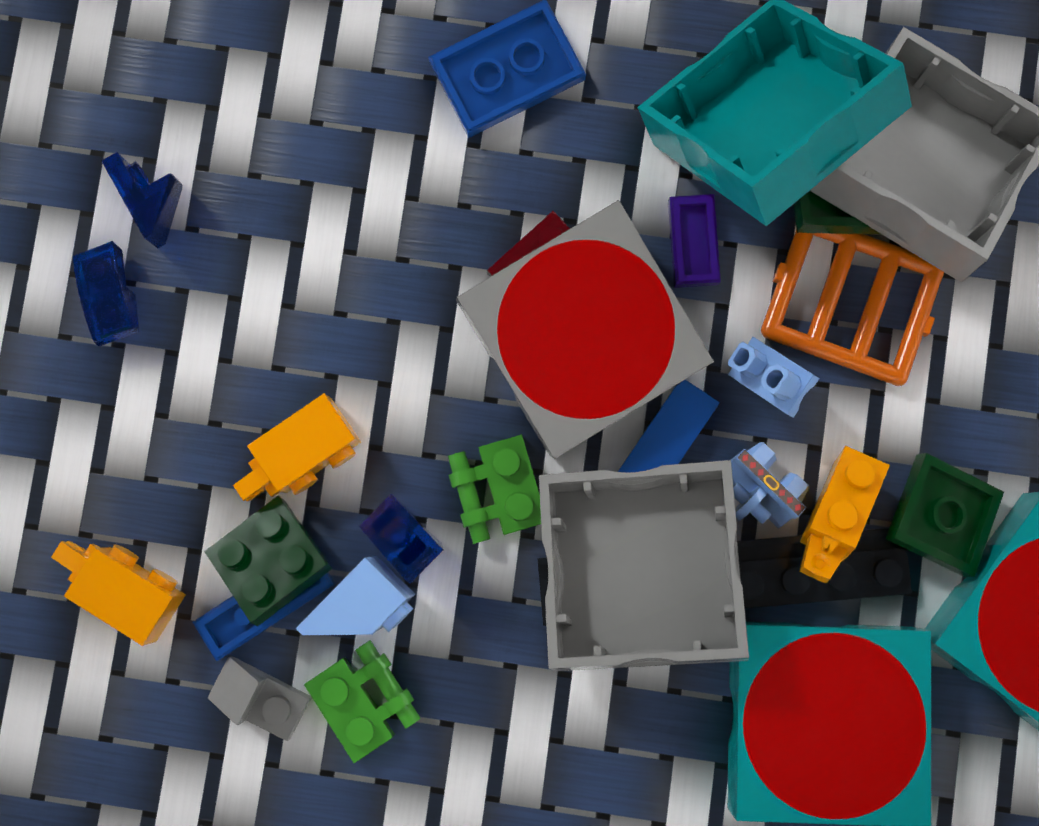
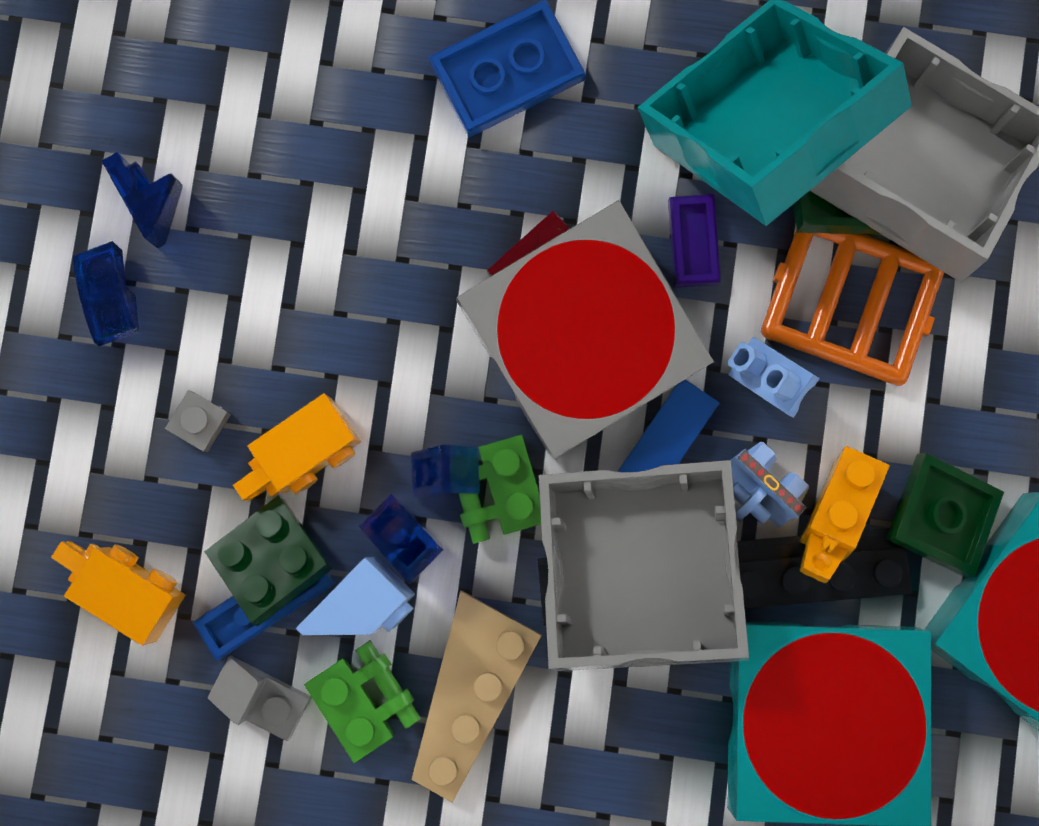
none -> light grey plate [165,390,231,453]
none -> clear blue slope [411,445,480,498]
none -> tan wing [412,590,542,803]

